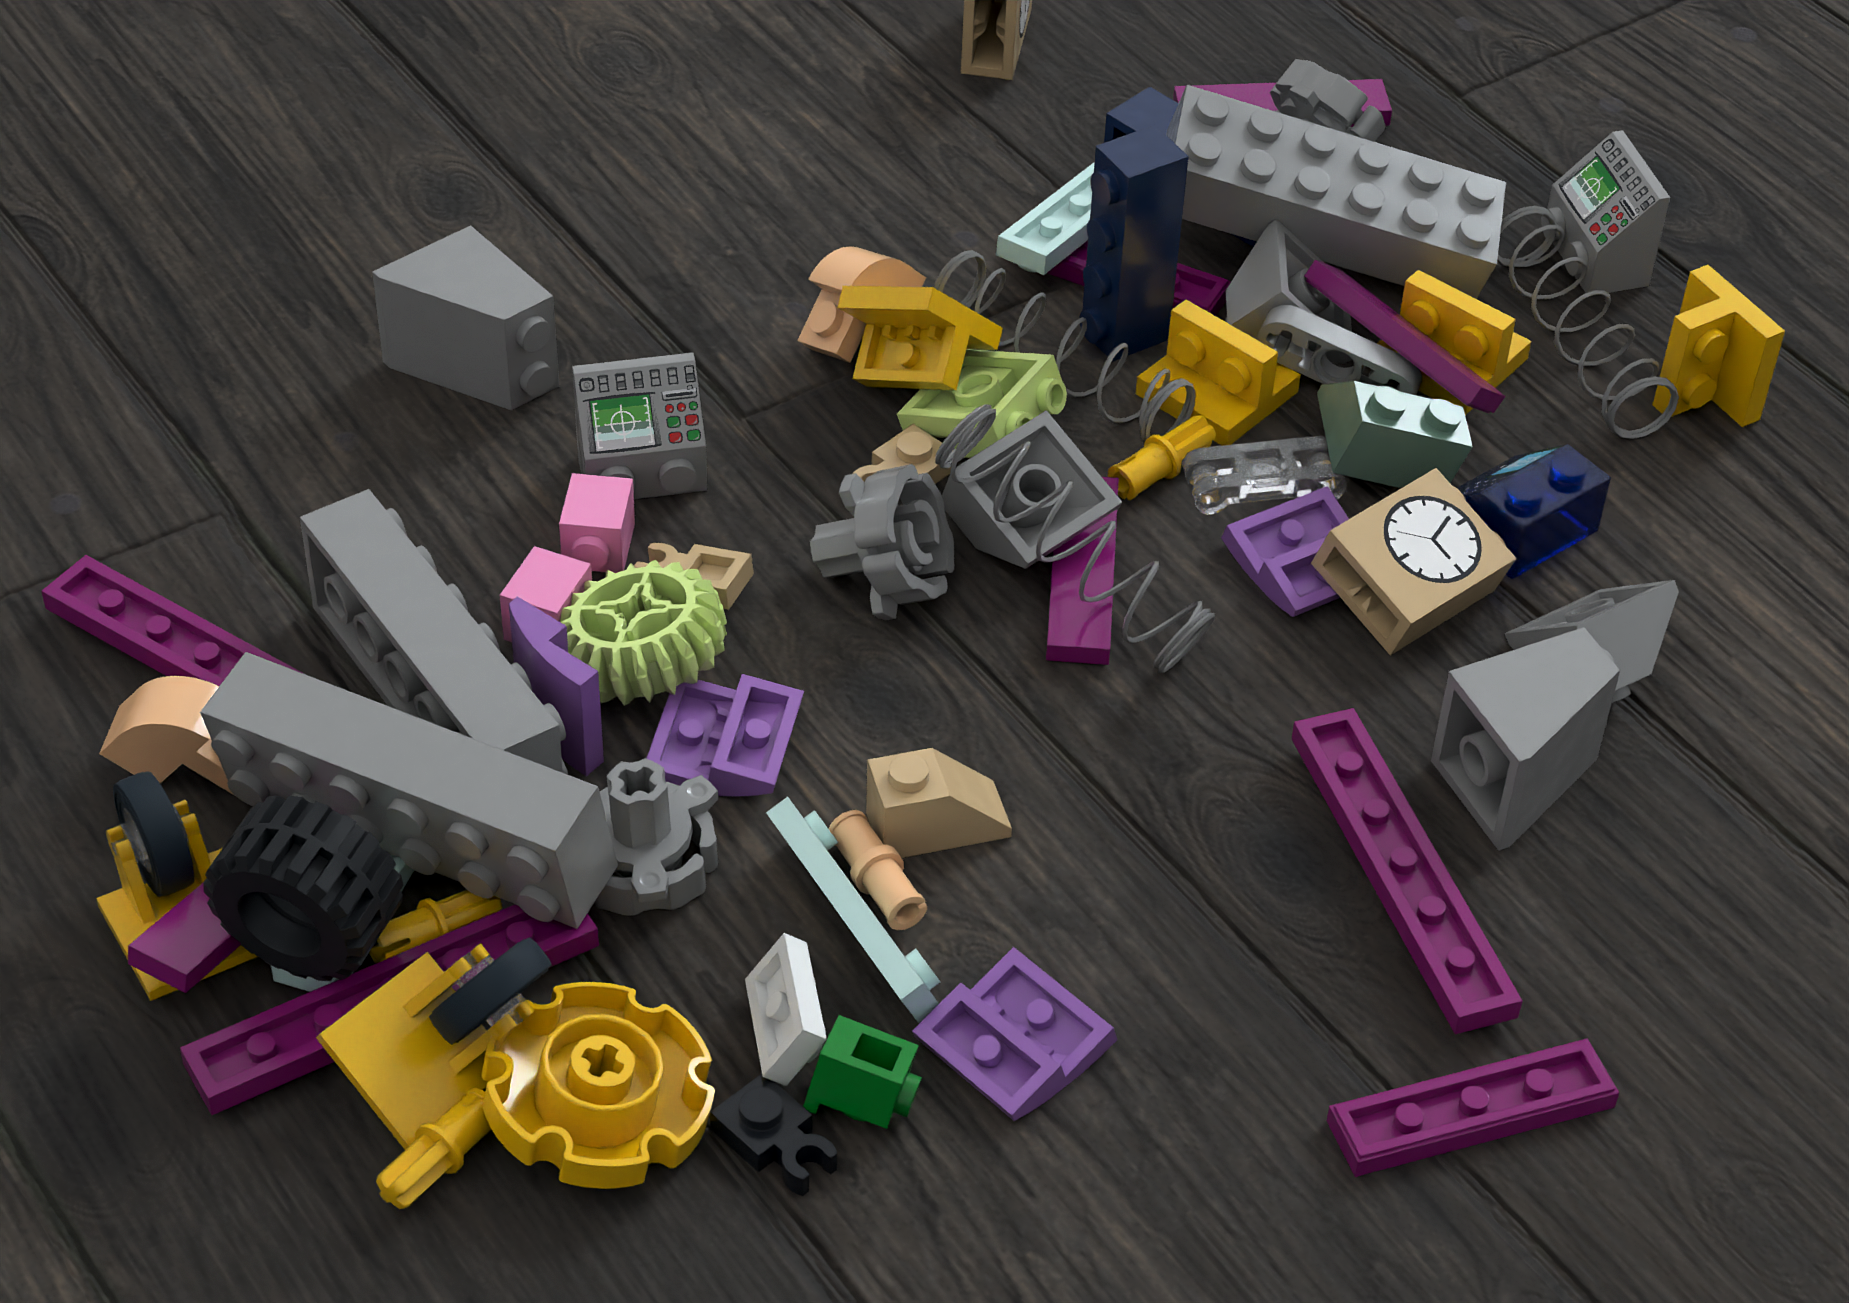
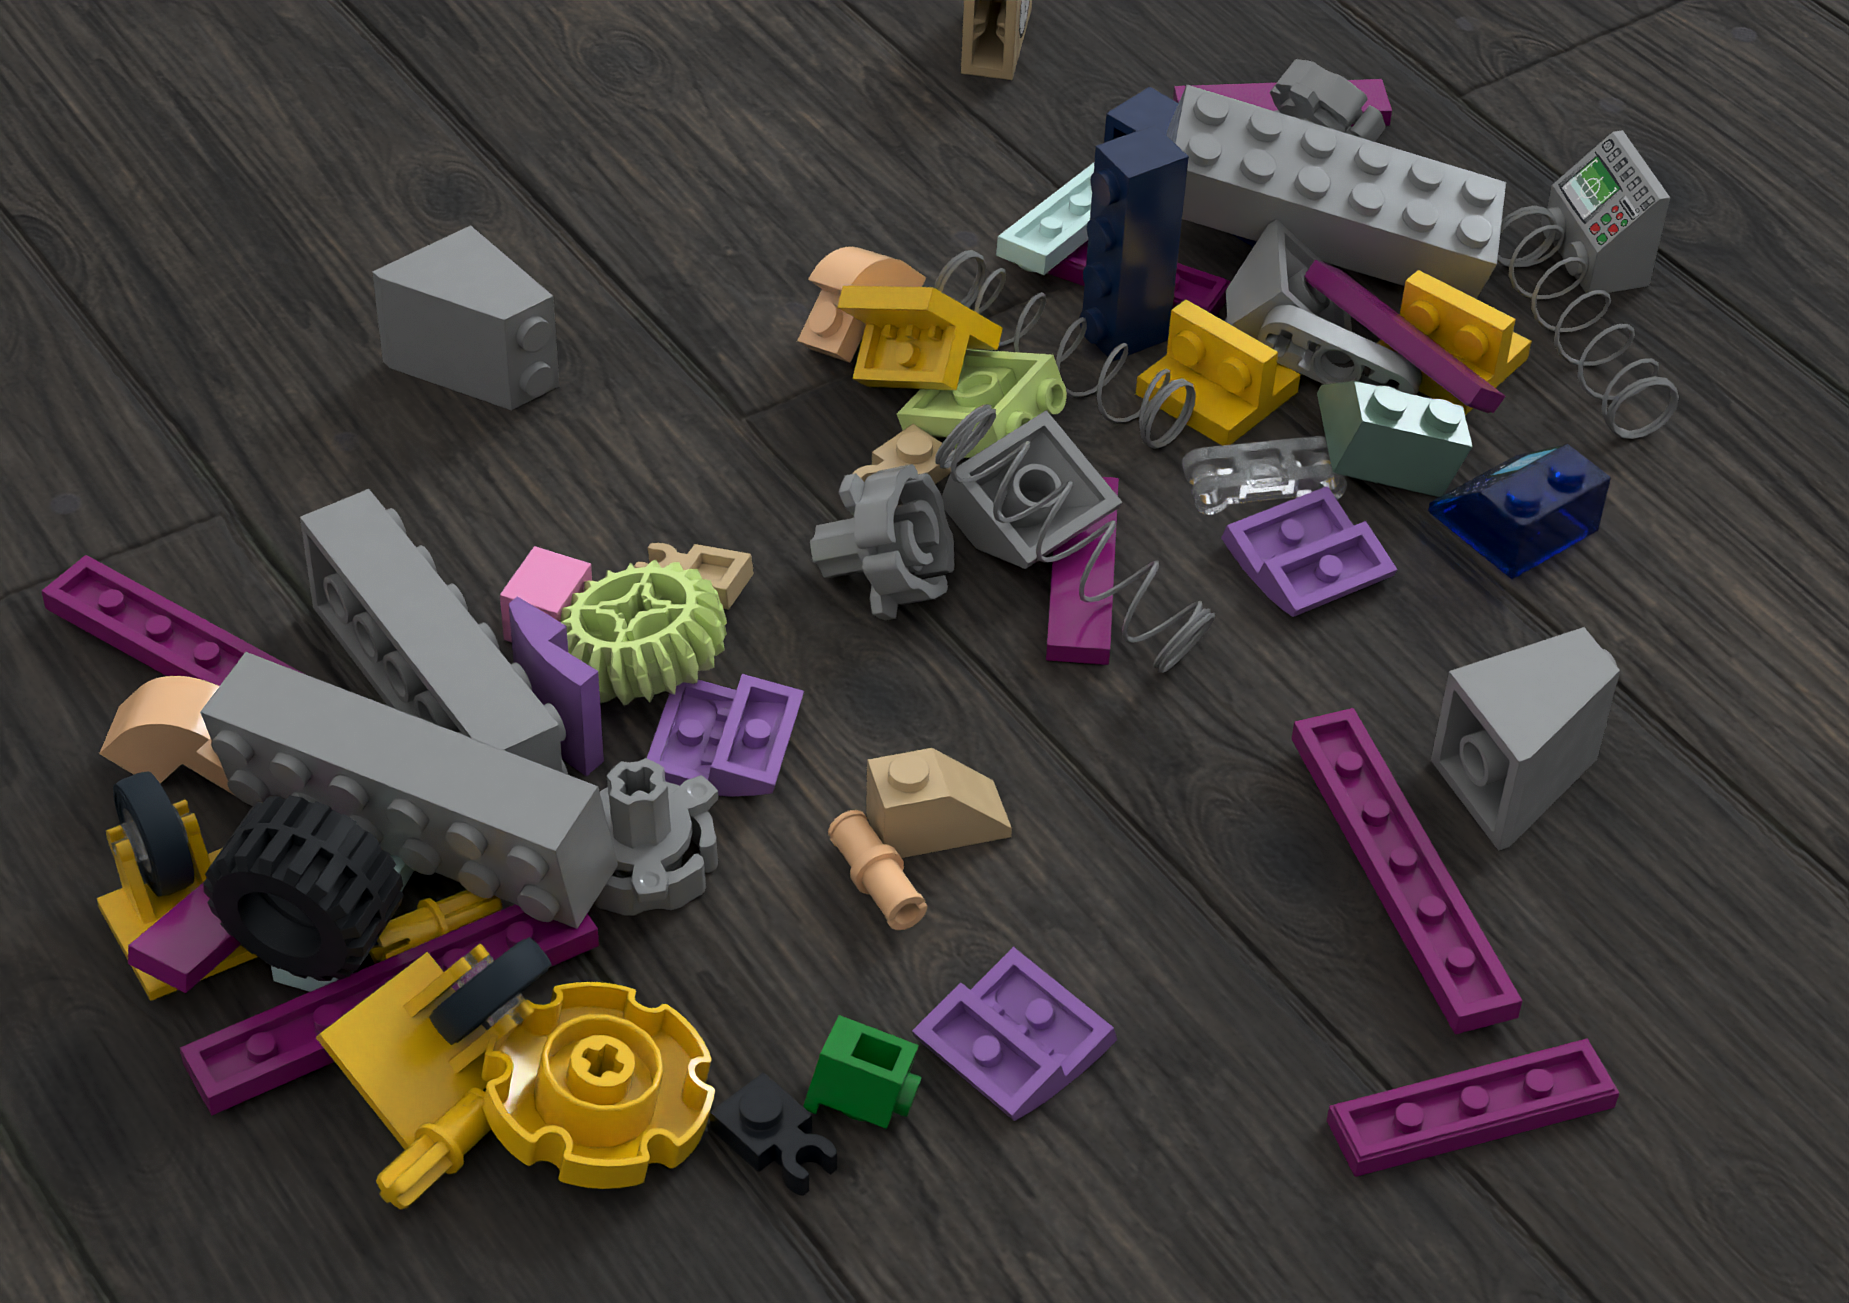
bright pink brick [559,473,635,573] -> none
light grey slope [572,352,707,499] -> none
white plate [745,933,827,1086] -> none
light aqua plate [766,797,940,1023] -> none
yellow axle [1108,415,1216,501] -> none
tan brick [1311,468,1517,655] -> none
light grey slope [1505,580,1679,703] -> none
yellow bracket [1653,265,1785,427] -> none

